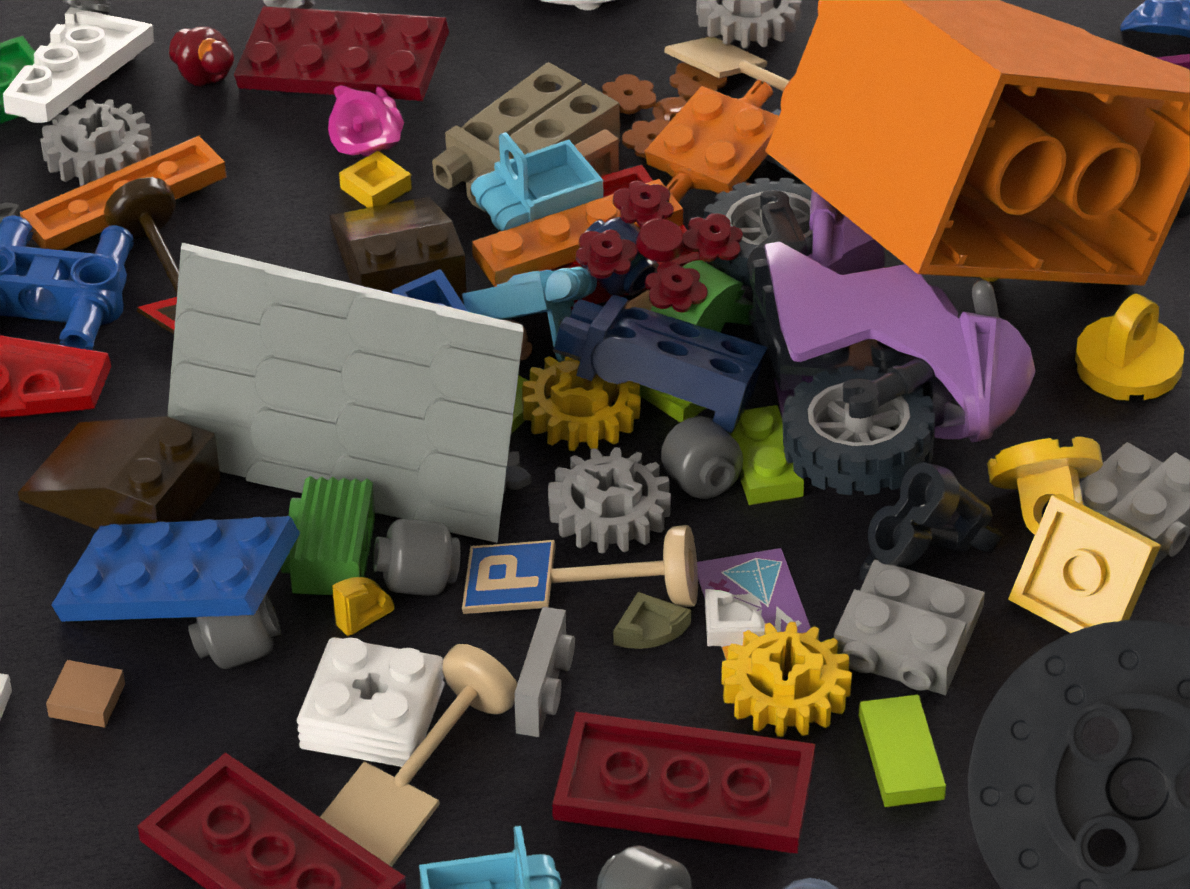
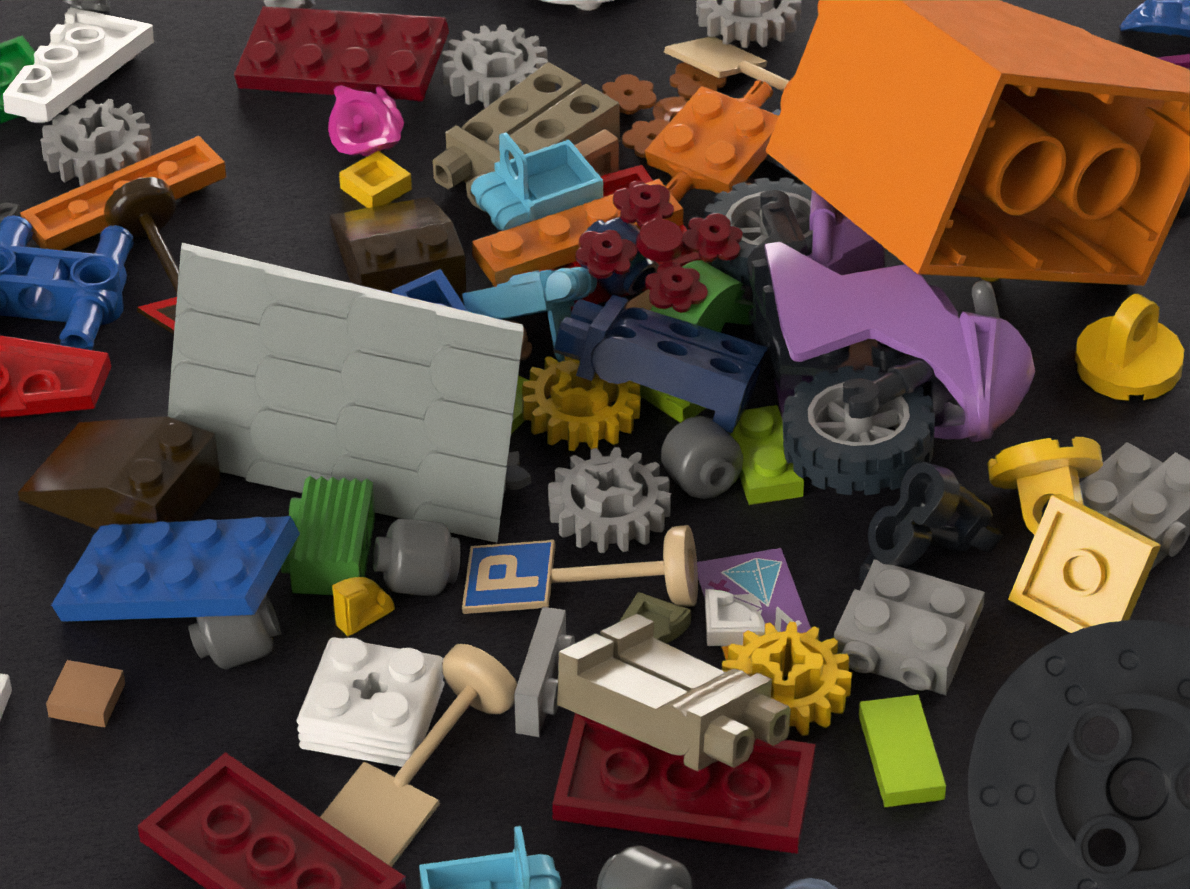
dark red animal [169,26,234,87] -> none
none -> light grey gear [442,25,548,108]
none -> dark tan hips [557,614,790,771]

